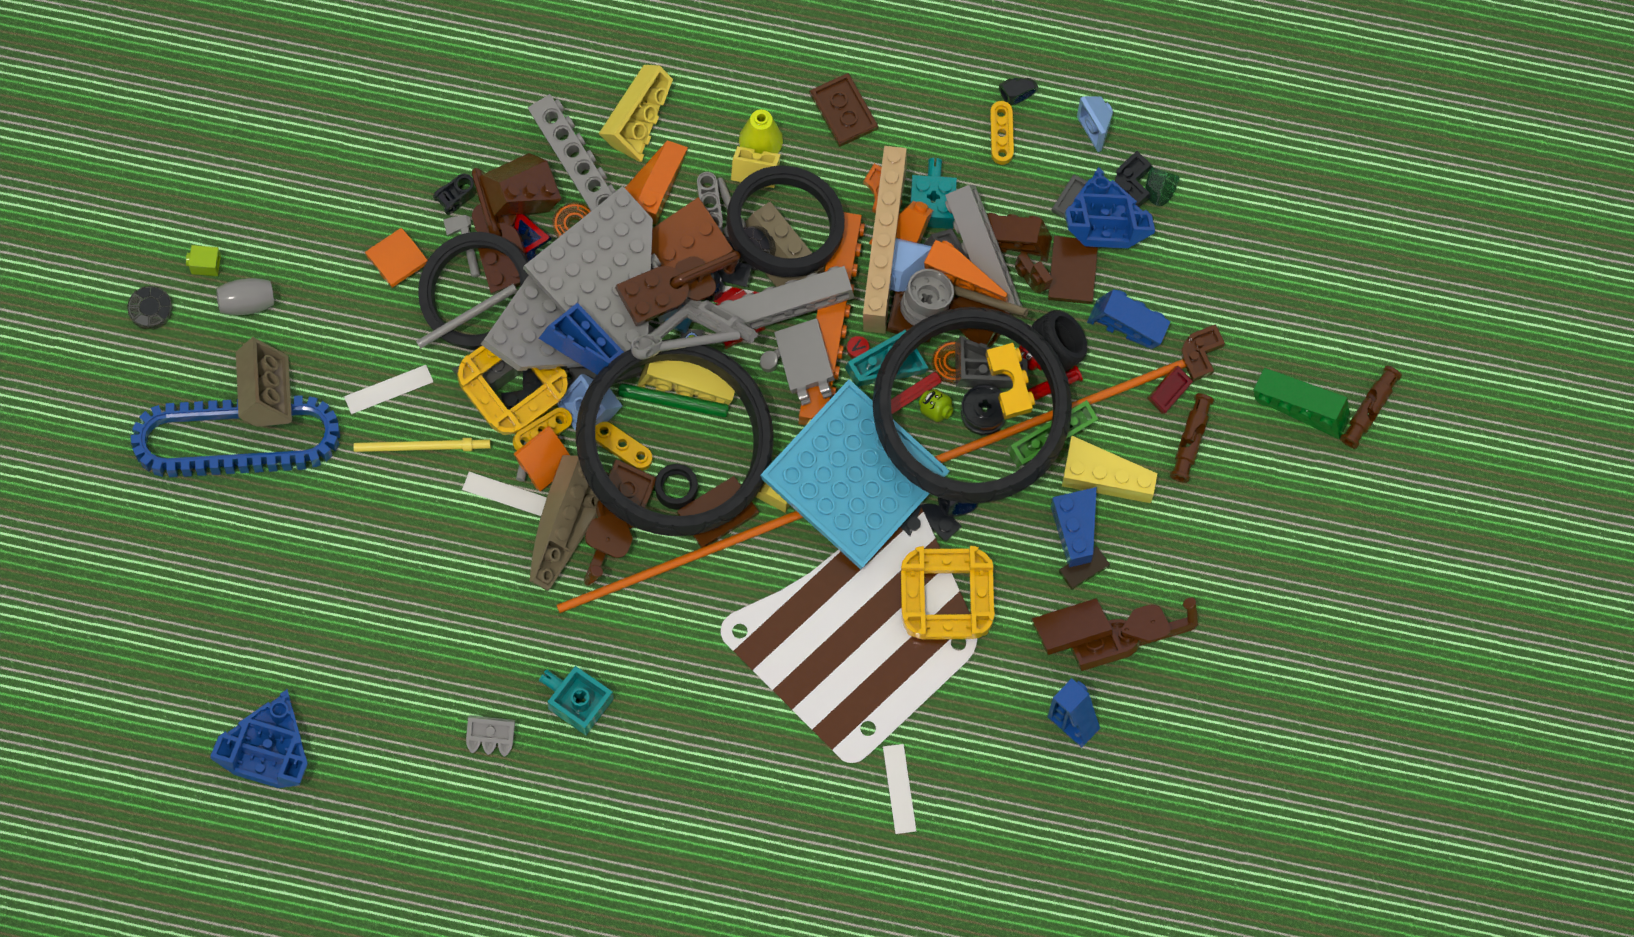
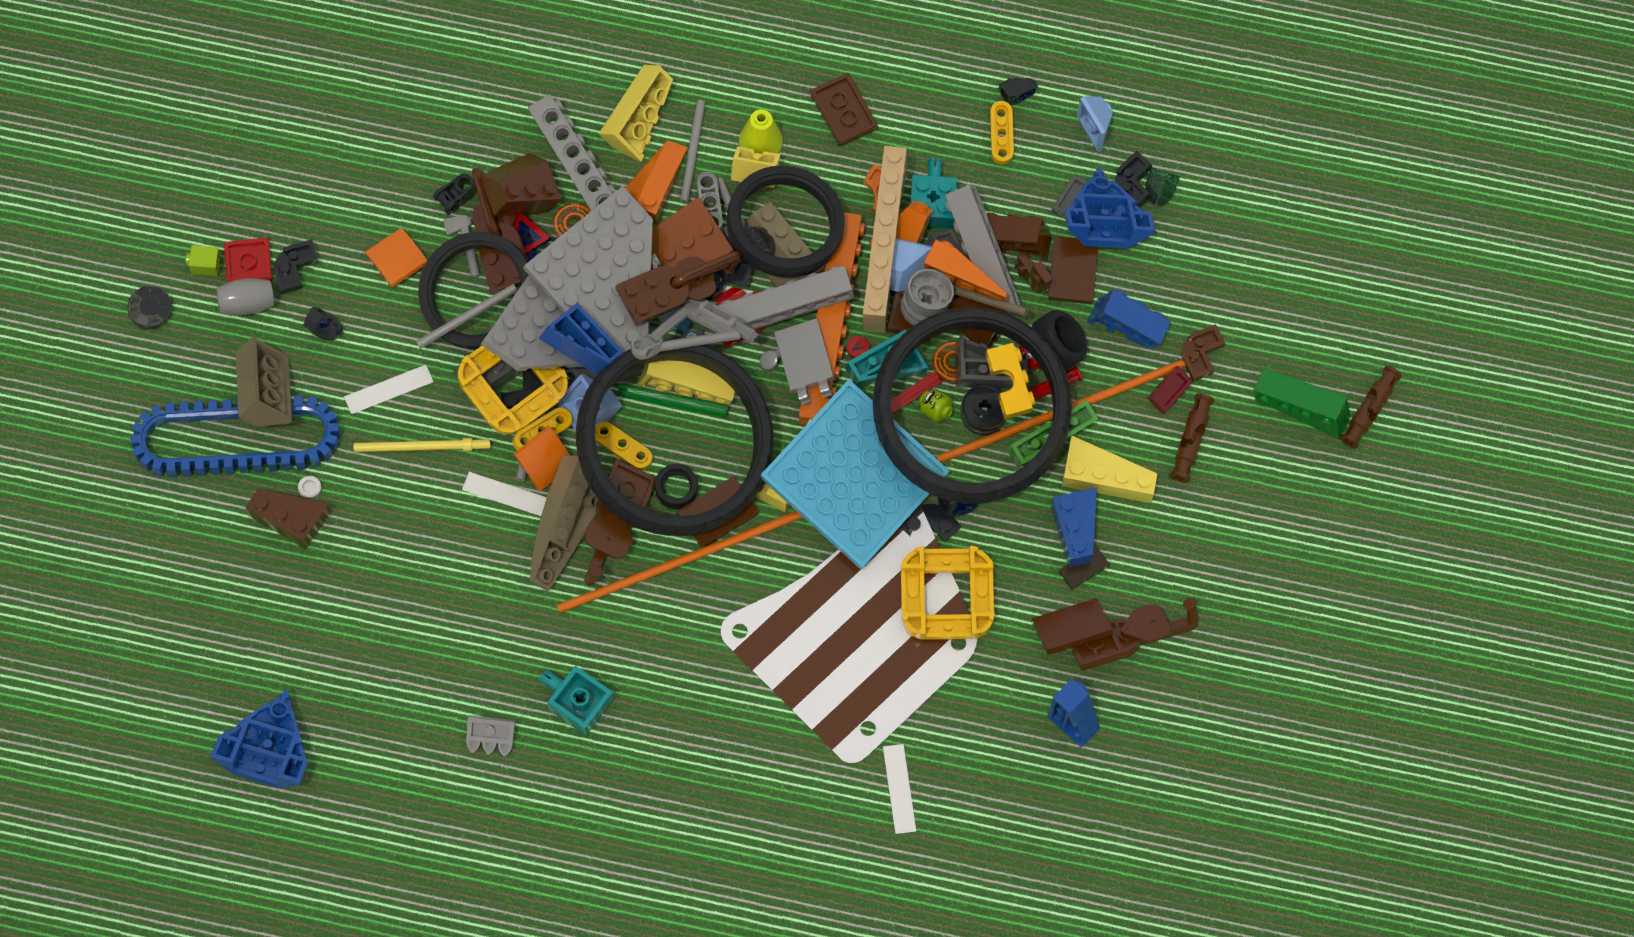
none -> red tile [224,237,273,283]
none -> reddish brown wedge [245,489,331,549]
none -> black plate [273,239,318,294]
none -> white tile [298,476,322,500]
none -> black rock [304,306,343,341]
none -> light grey piece [680,100,705,203]

